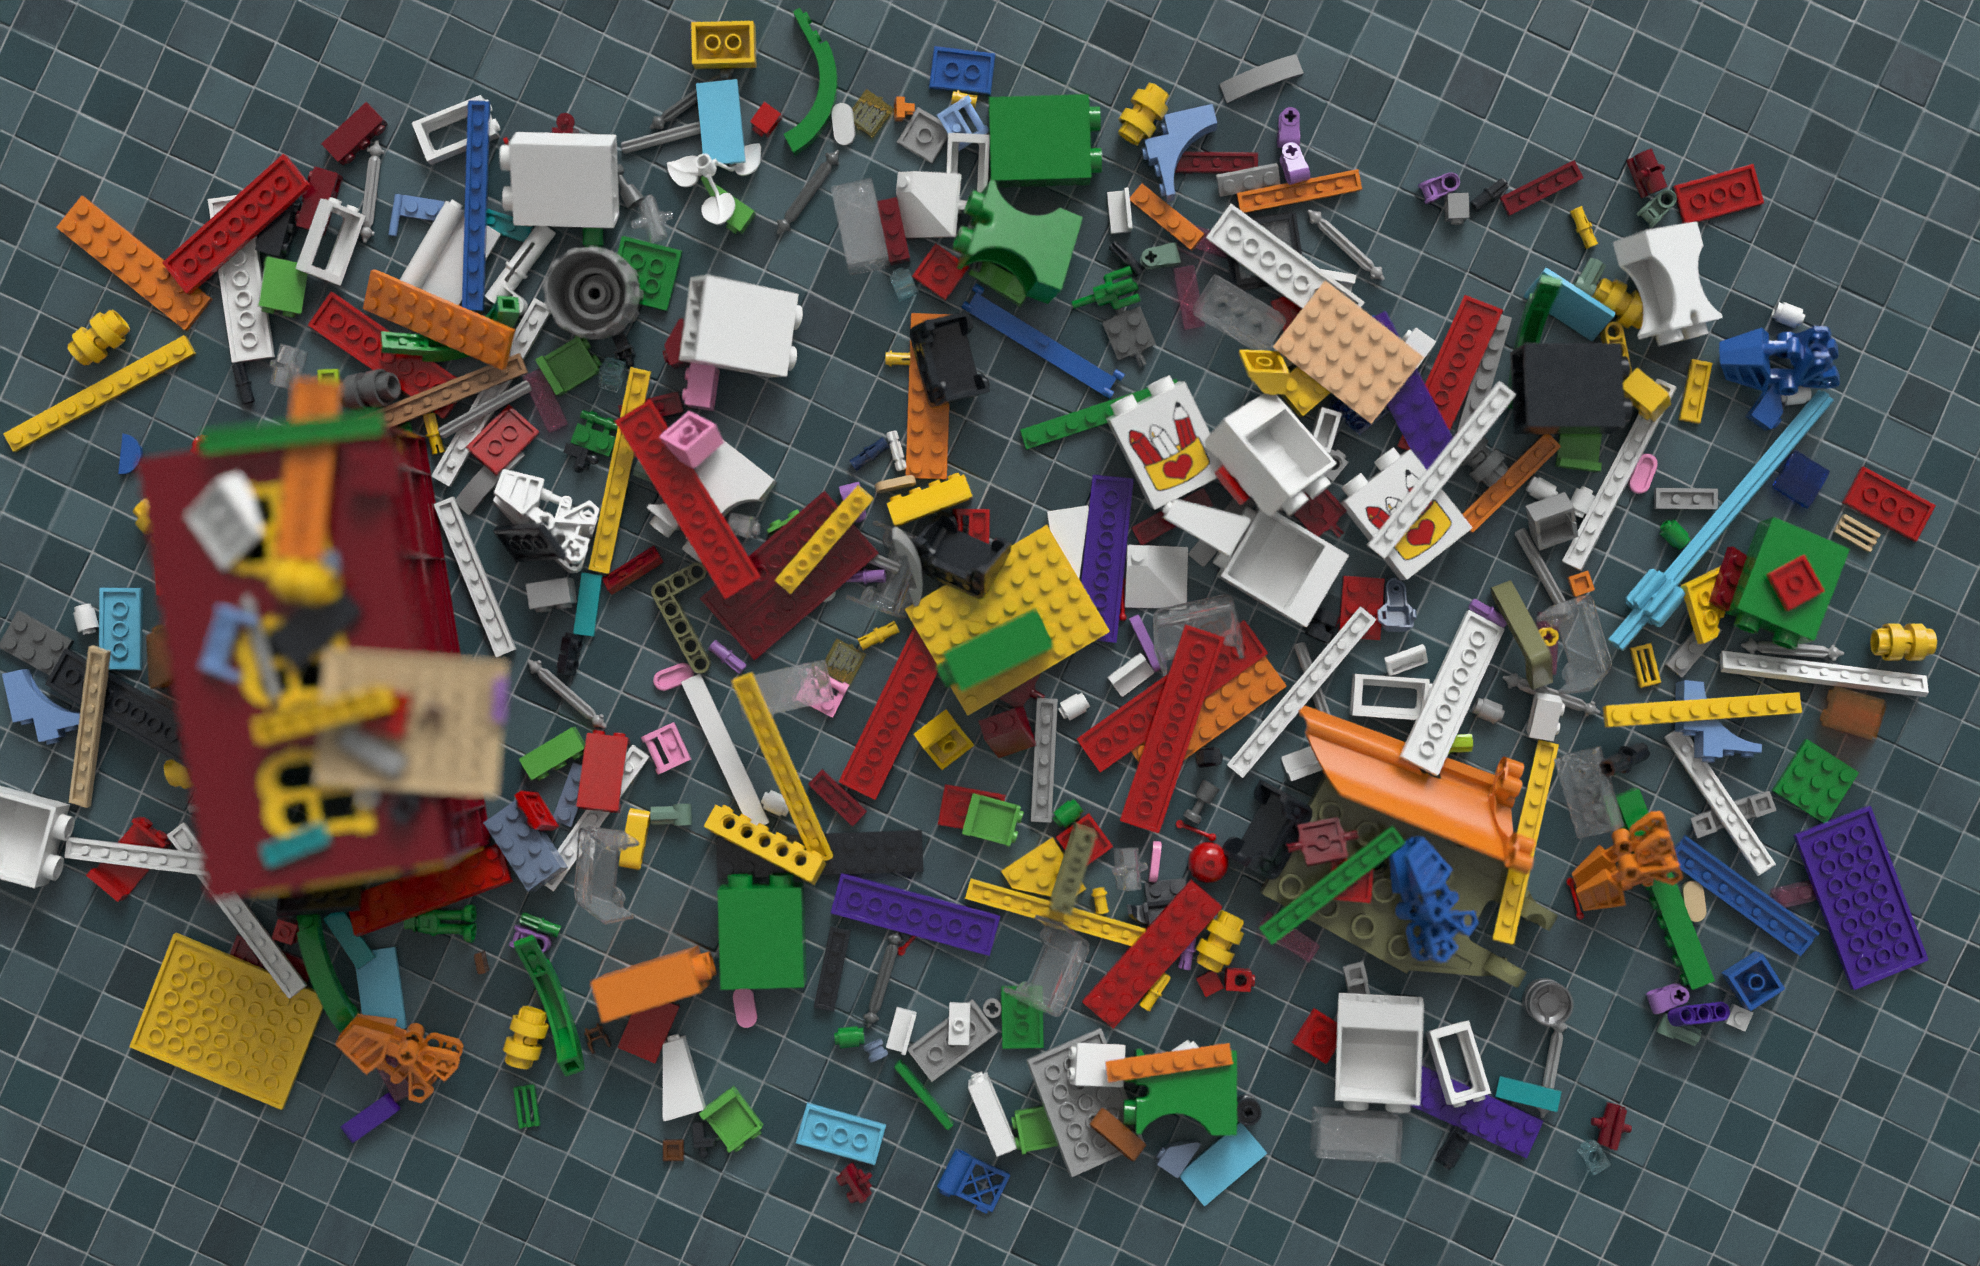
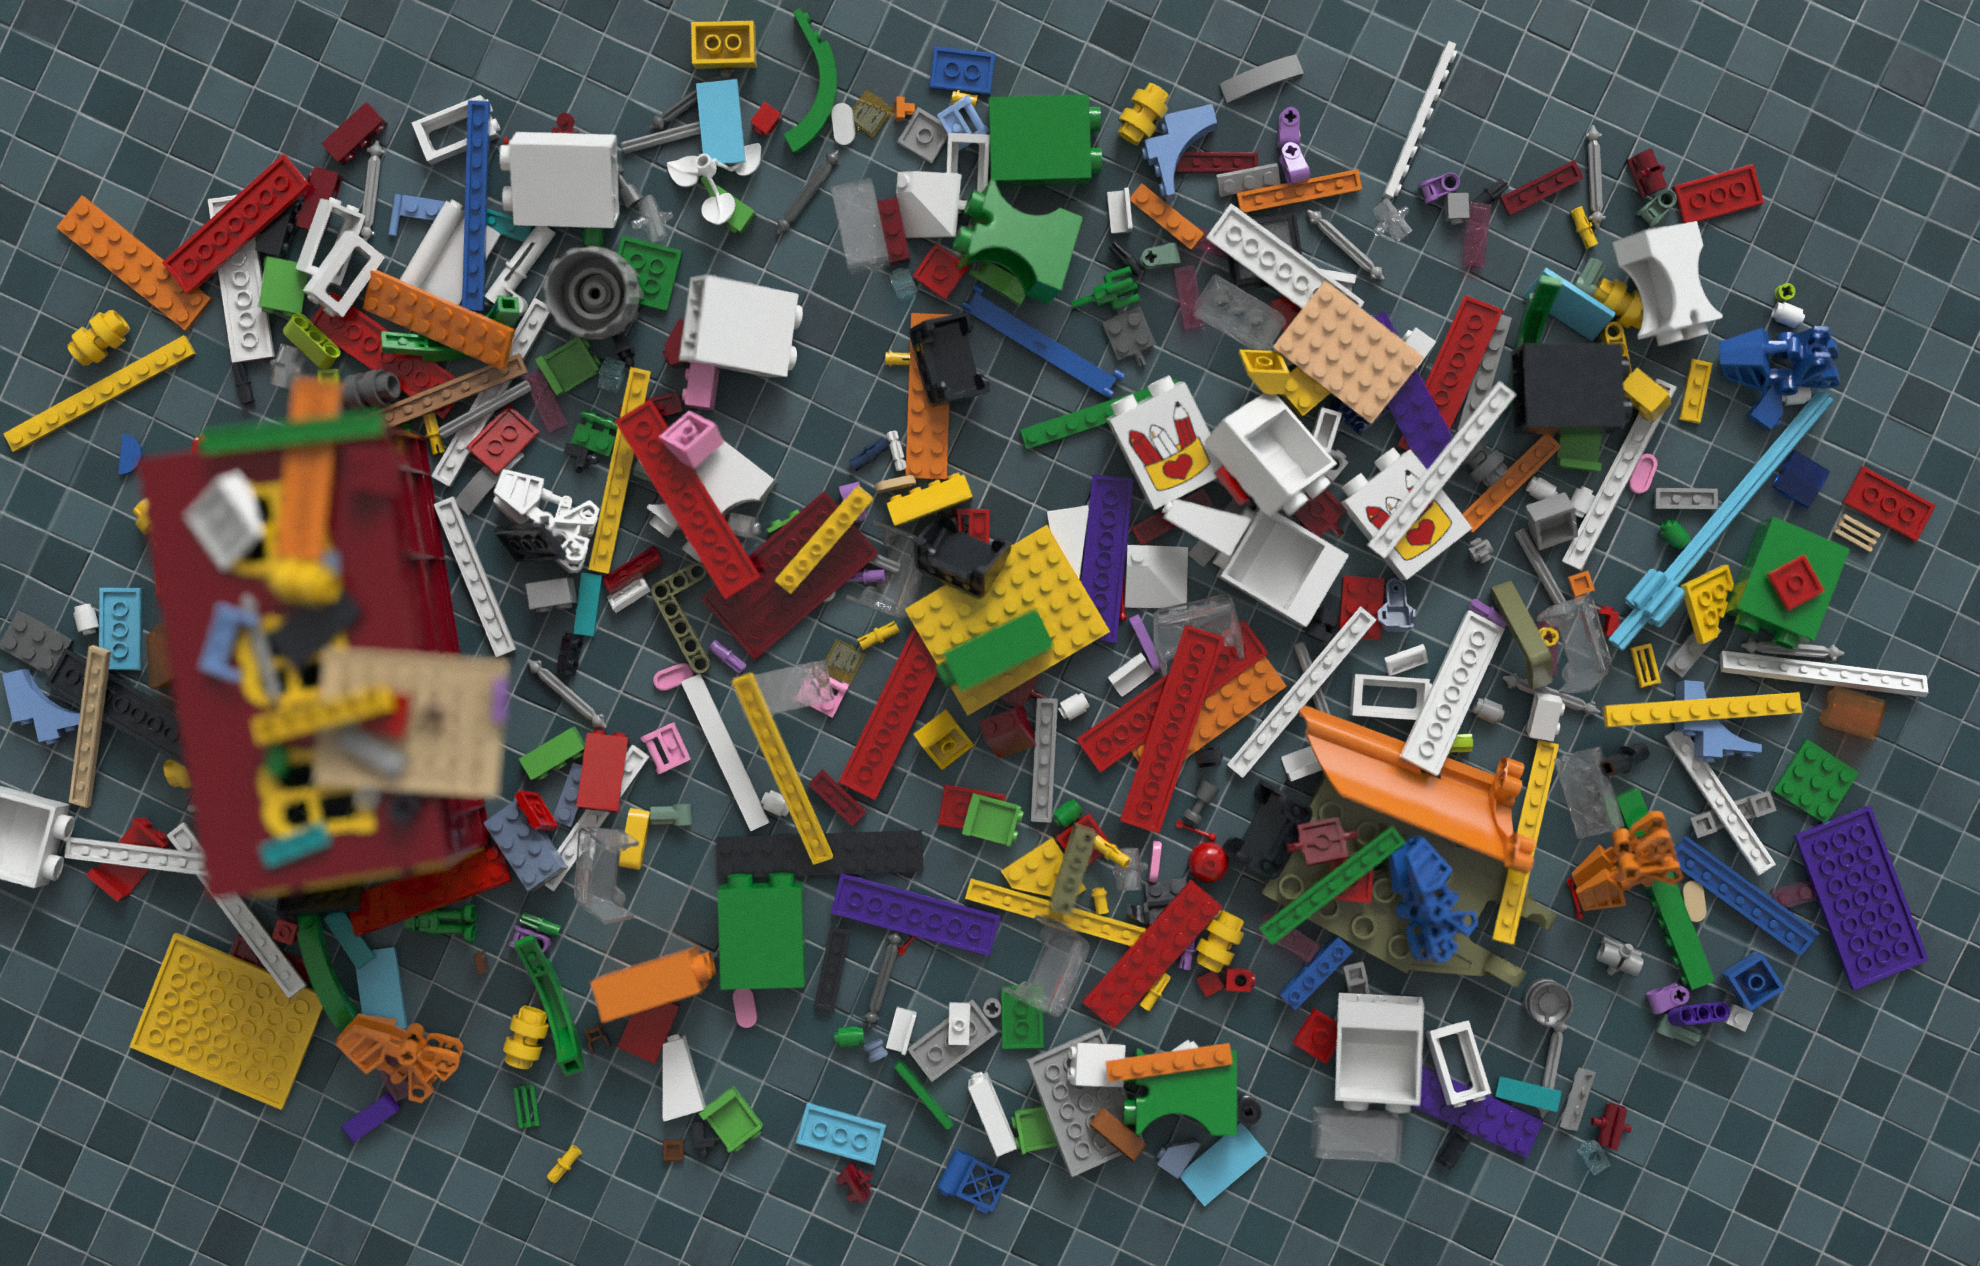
yellow brick [704,805,826,886] -> none
light grey slope [893,527,922,606] -> none
dark red plate [1709,546,1747,611] -> none
yellow piece [1870,623,1937,661] -> none
none -> green brick [264,742,290,776]
none -> lime beam [283,313,340,370]
none -> white piece [303,231,385,317]
none -> yellow axle [547,1145,582,1183]
none -> white plate [607,576,650,613]
none -> yellow pin [1093,835,1131,869]
none -> blue brick [1278,934,1353,1010]
none -> clear pin [1371,198,1412,243]
none -> white plate [1382,41,1457,200]
none -> clear pink plate [1462,202,1491,267]
none -> light grey gear [1468,538,1494,564]
none -> light grey plate [1560,1068,1596,1131]
none -> light grey wheel [1585,125,1606,228]
none -> red bracket [1594,606,1620,637]
none -> light grey pin [1596,936,1643,977]
none -> lime axle [1775,283,1795,301]

